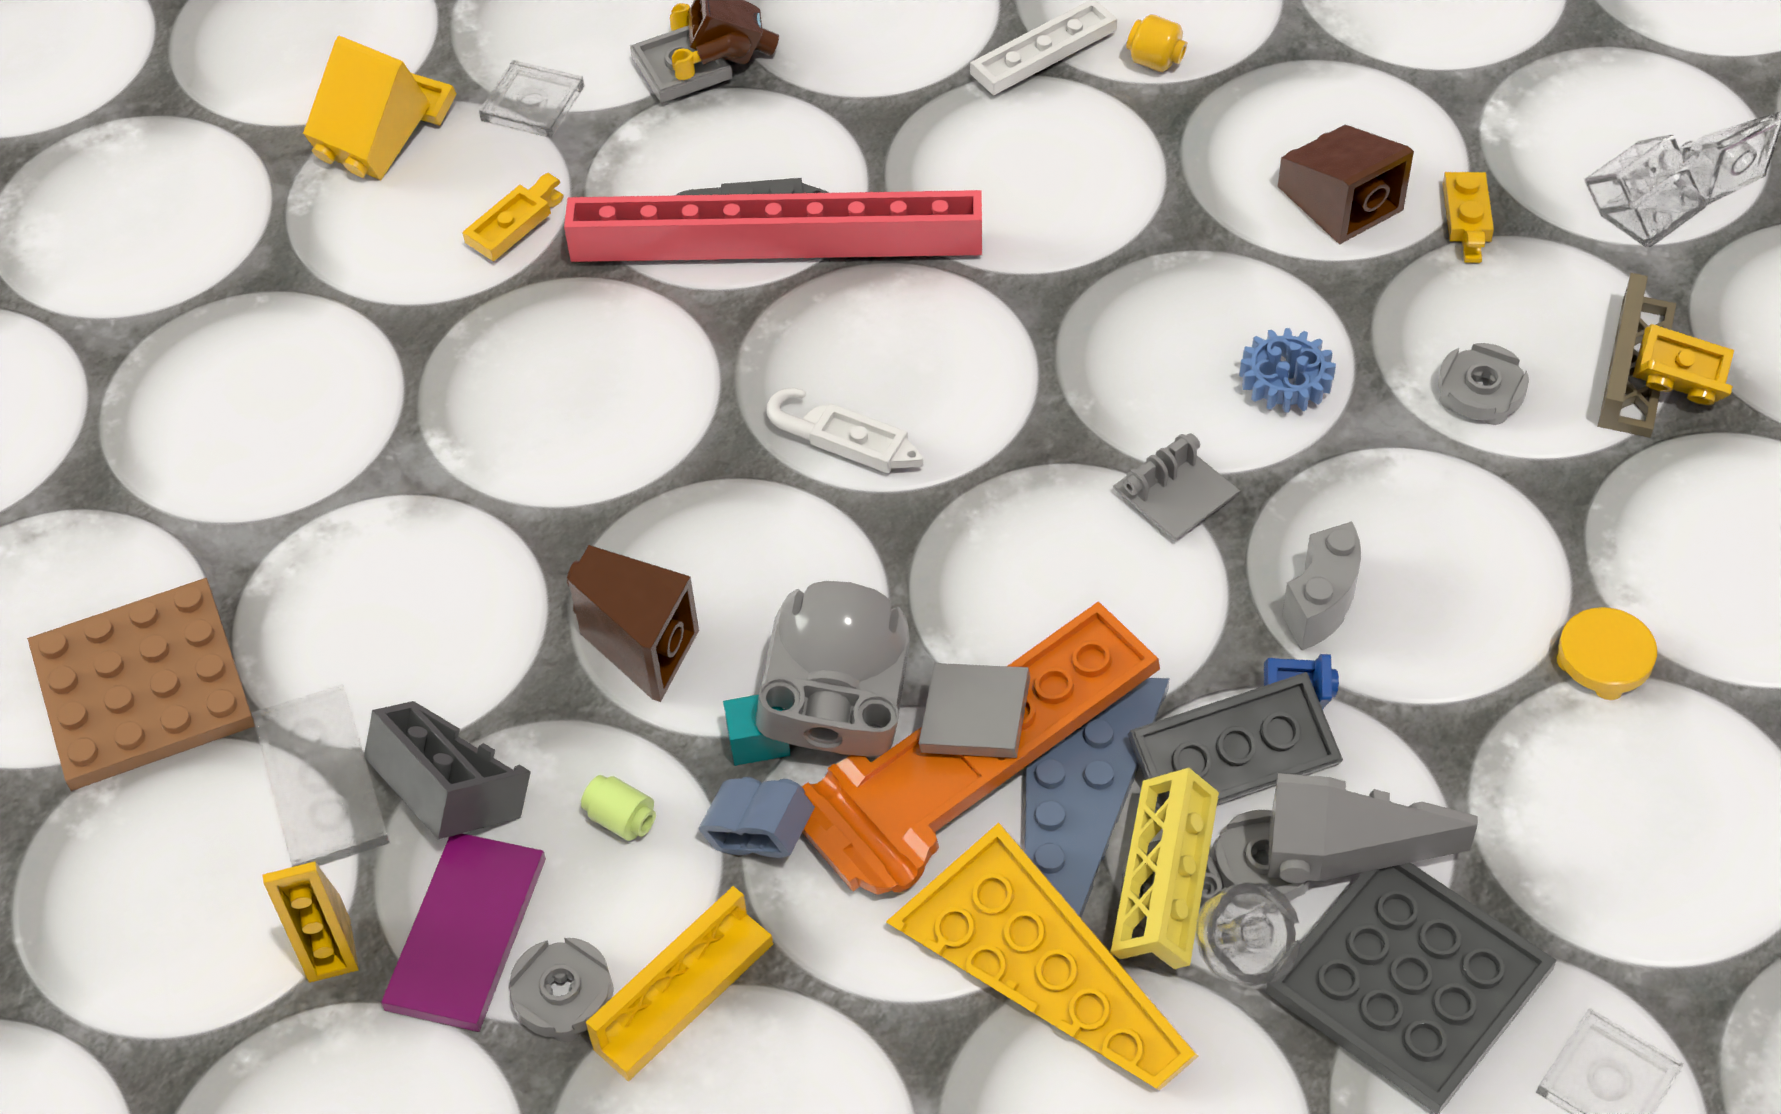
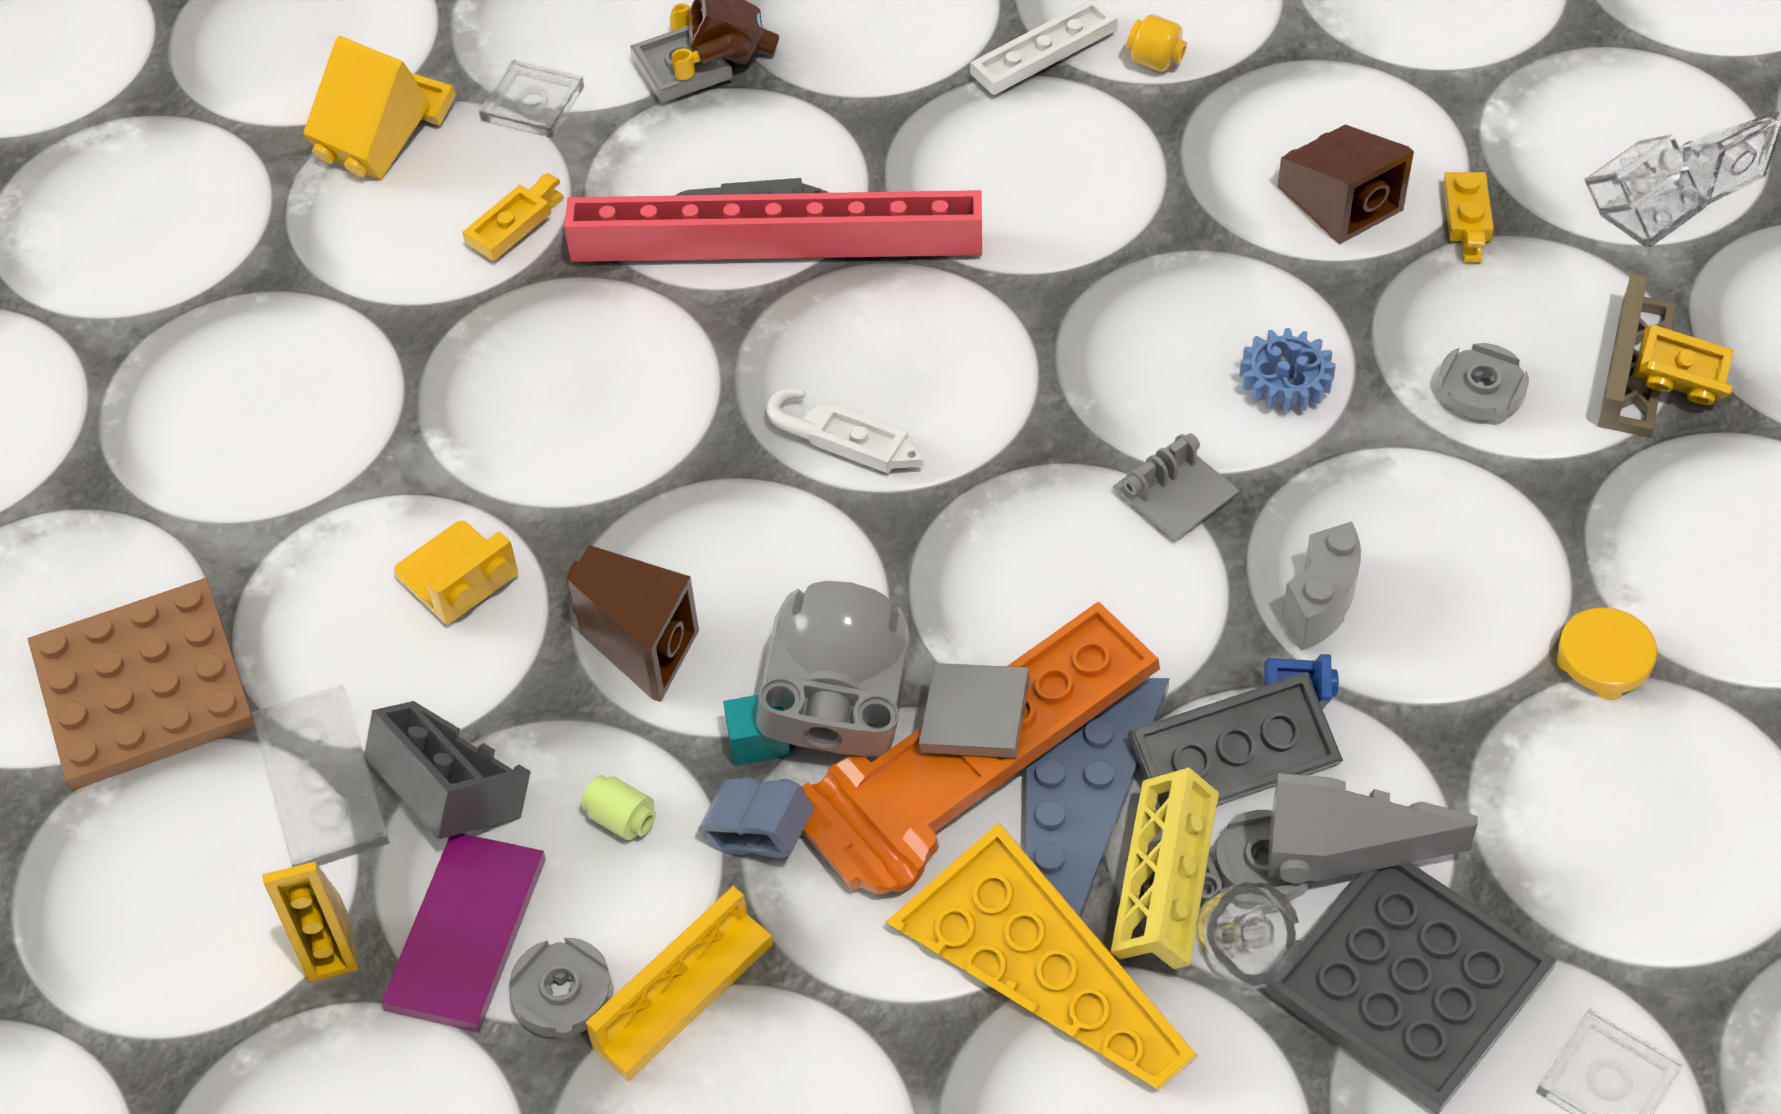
none -> yellow bracket [394,521,519,626]

